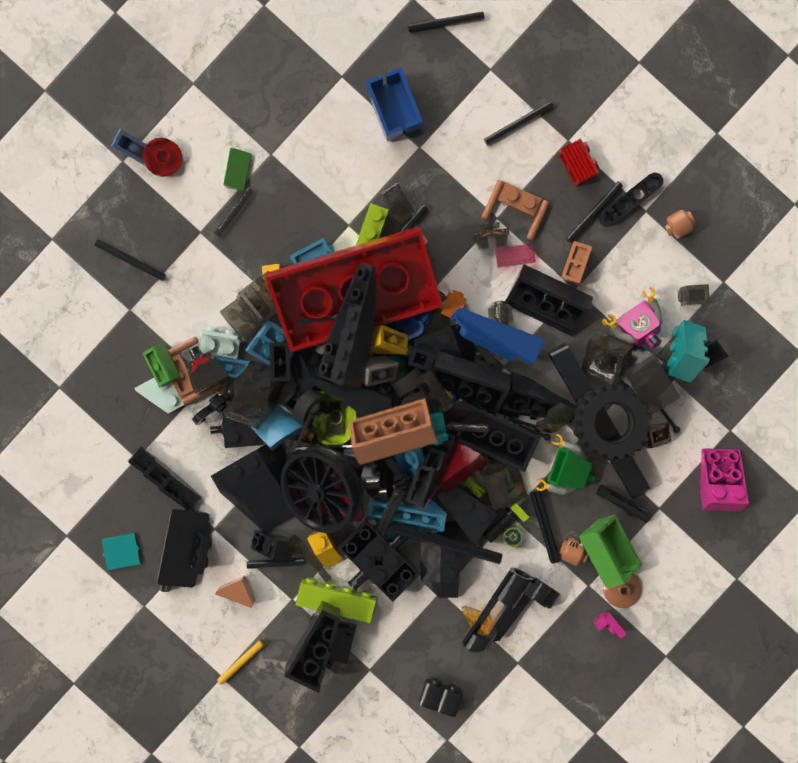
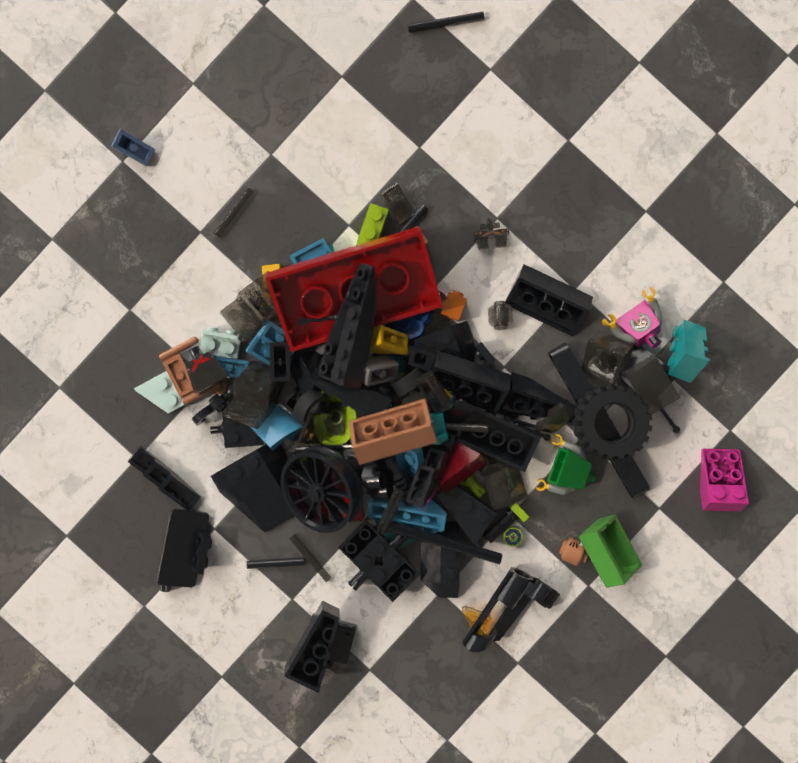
black bar [95,239,166,281] -> none
teal piece [102,533,141,570] -> none
bright green slope [142,343,180,388] -> none
red tile [143,137,183,177] -> none
nougat slope [215,575,256,608] -> none
yellow bar [217,640,264,685] -> none
bright green slope [223,148,252,191] -> none
black slope [250,530,295,560] -> none
lime brick [295,577,376,623] -> none
yellow slope [307,531,343,568] -> none
blue piece [365,67,423,142] -> none
black brick [419,678,463,717] -> none
blue wedge [450,308,544,366] -> none
nougat plate [482,180,550,240] -> none
black bar [484,101,554,146] -> none
clear pink tile [495,243,536,268] -> none
black axle [530,489,561,564] -> none
red brick [558,139,599,187] -> none
nougat hinge [561,241,593,287] -> none
black bar [566,181,623,243] -> none
dark pink bracket [594,611,626,638] -> none
black pin [596,484,653,523] -> none
black beam [599,172,663,227] -> none
nougat dish [603,574,641,608] -> none
reddish brown slope [642,423,672,448] -> none
nougat head [665,210,696,238] -> none
clear smoke brick [678,284,710,306] -> none
black slope [701,338,731,371] -> none

